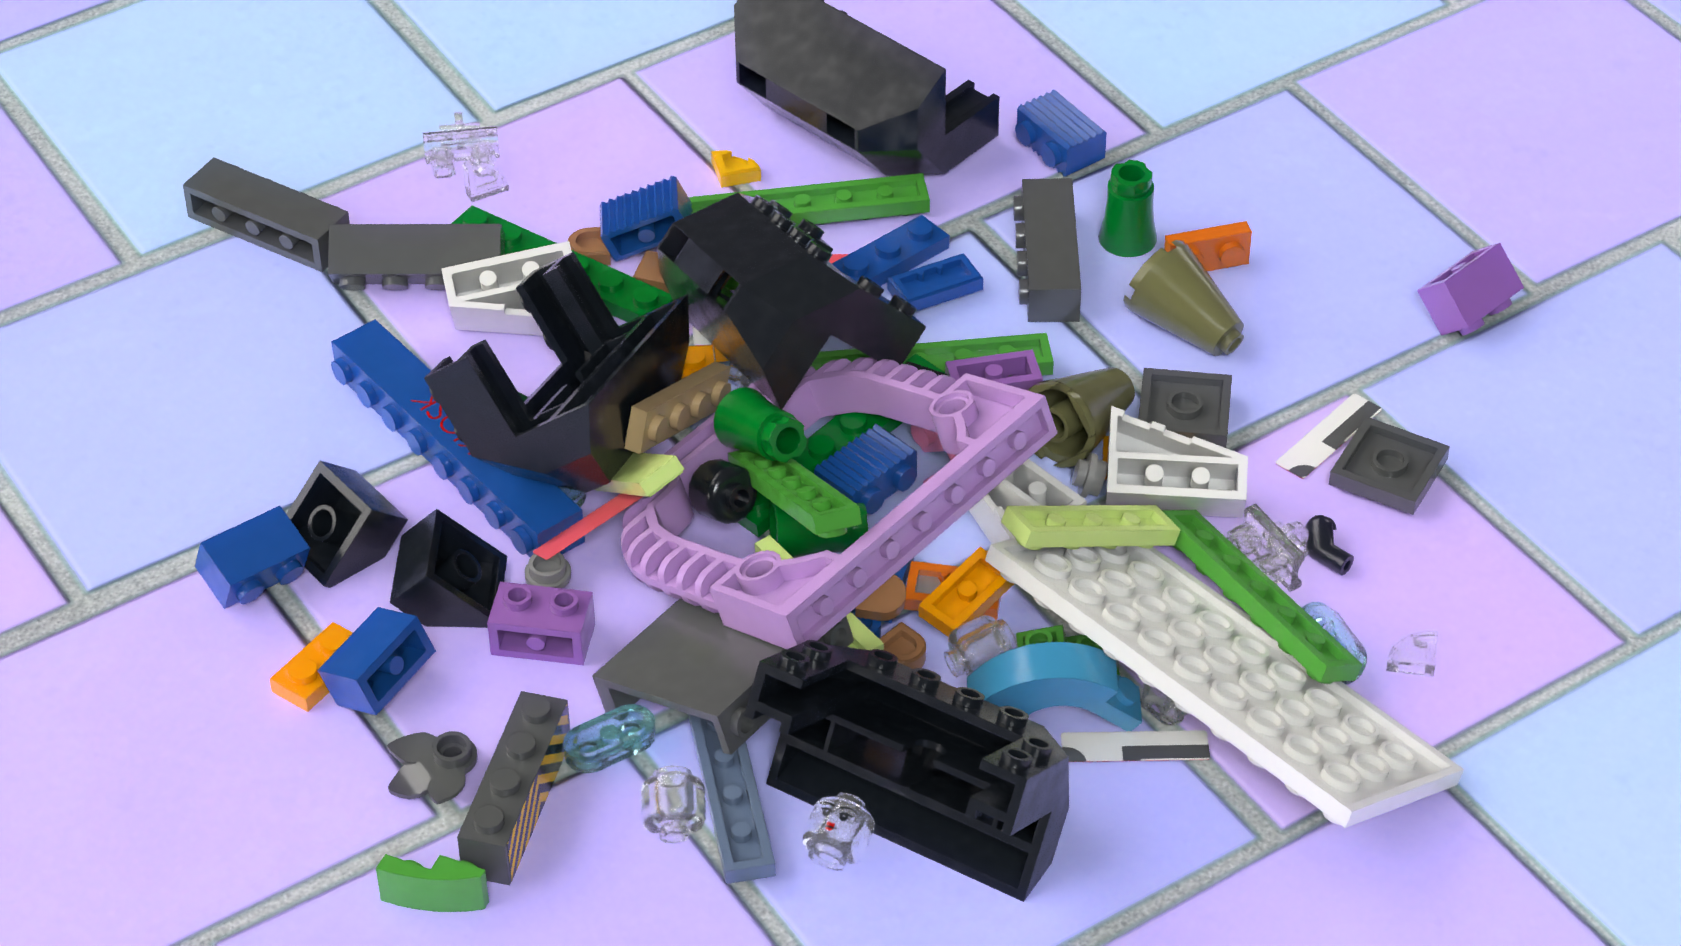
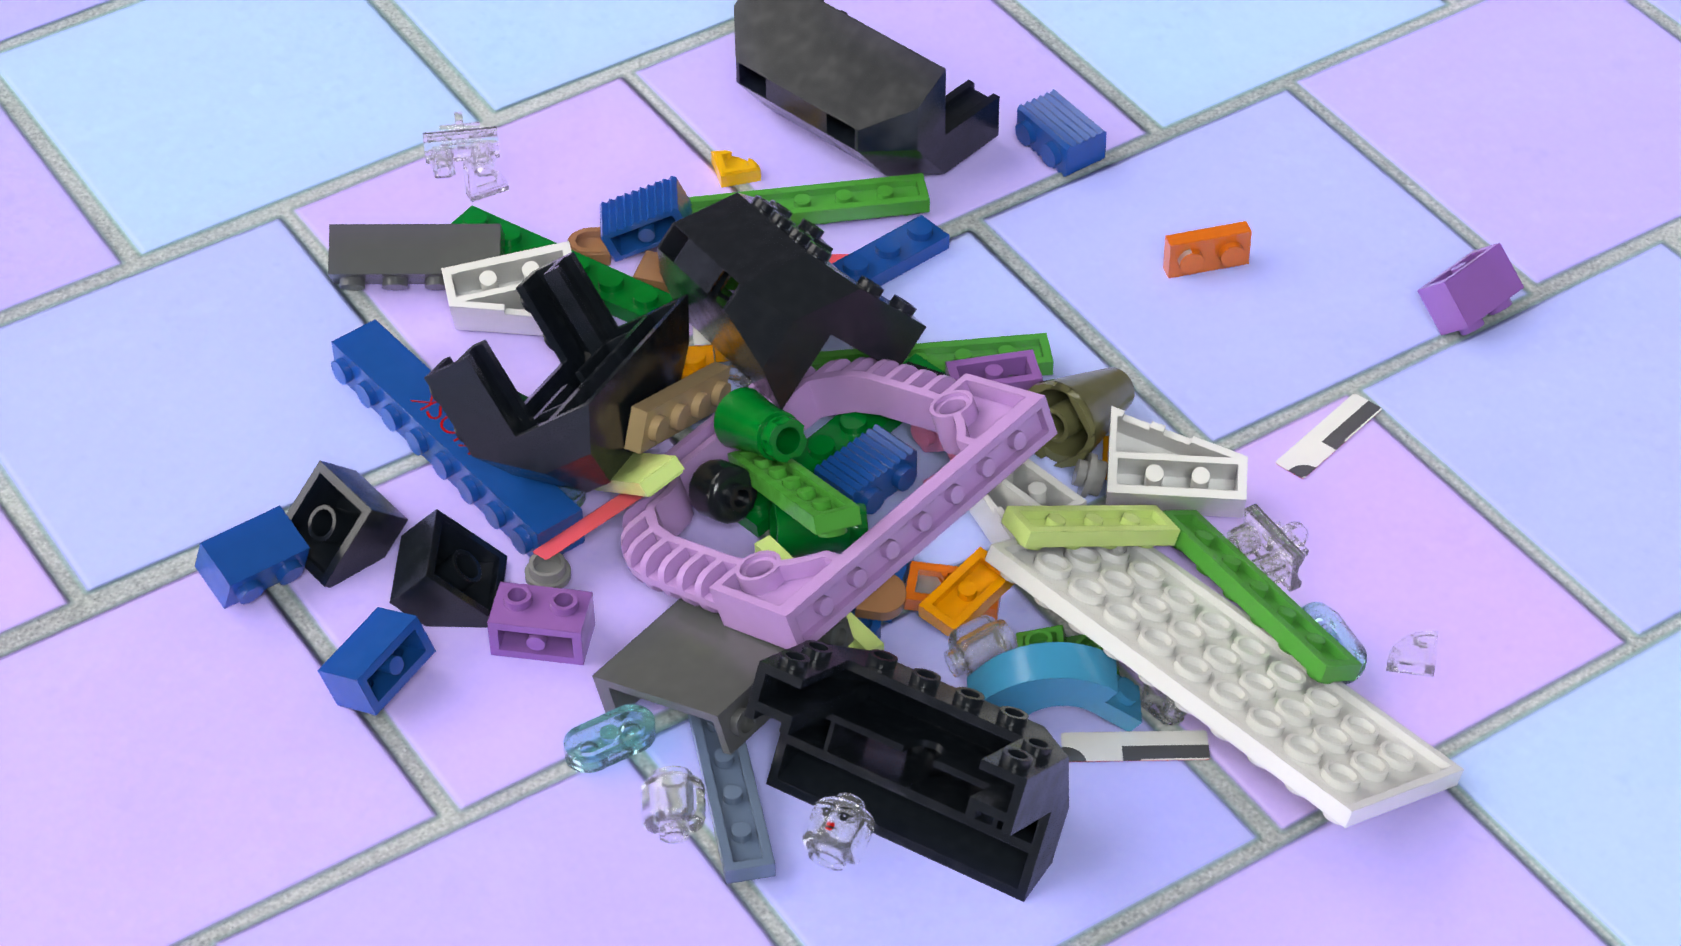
dark grey brick [183,157,350,272] -> none
light orange plate [270,622,353,712] -> none
bright green slope [376,854,489,912] -> none
dark grey plate [387,731,478,804] -> none
dark grey brick [457,691,571,886] -> none
medium nougat tile [879,622,926,669] -> none
blue plate [887,253,983,311] -> none
dark grey brick [1013,178,1081,322] -> none
green plant [1098,160,1157,257] -> none
olive cone [1123,240,1244,356] -> none
dark grey plate [1138,368,1232,448] -> none
black arm [1304,515,1354,576] -> none
dark grey plate [1329,417,1450,515] -> none

